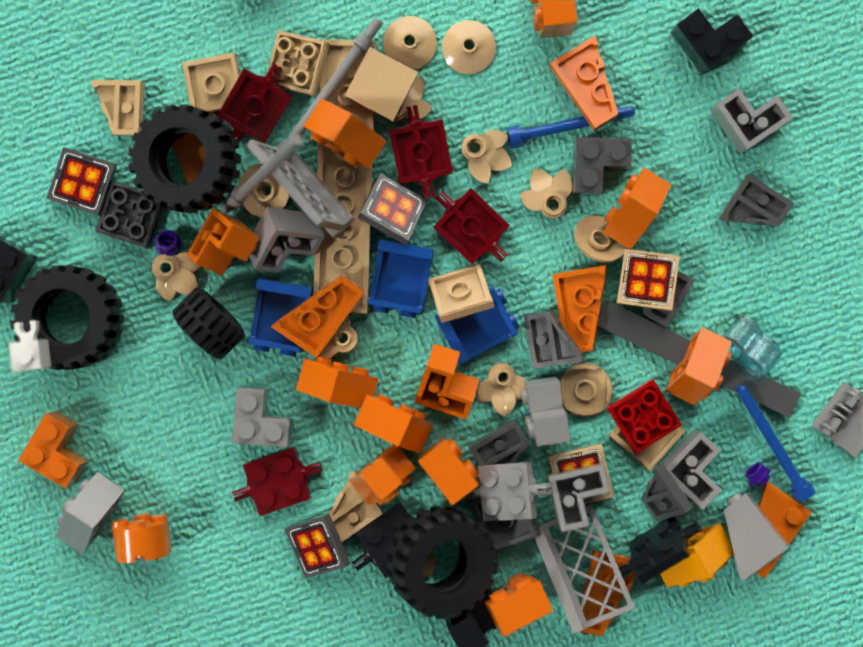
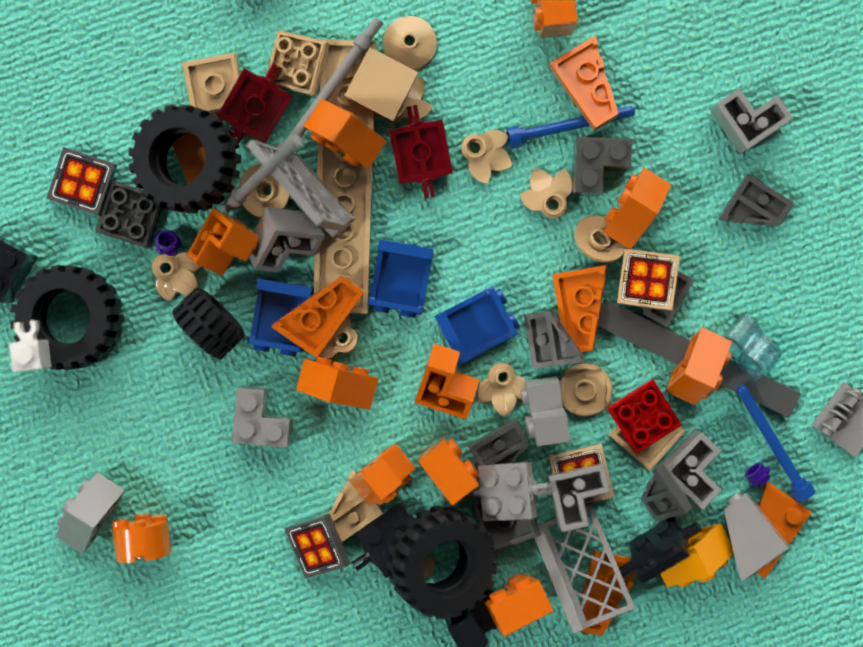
orange brick [18,411,88,489] -> none
tan wing [91,80,145,136] -> none
dark red plate [232,447,323,517] -> none
orange brick [353,394,434,453] -> none
tile [357,173,427,245] -> none
tan tile [428,264,494,323] -> none
dark red plate [433,188,510,265] -> none
tan dish [442,20,496,75] -> none
black brick [671,8,753,75] -> none

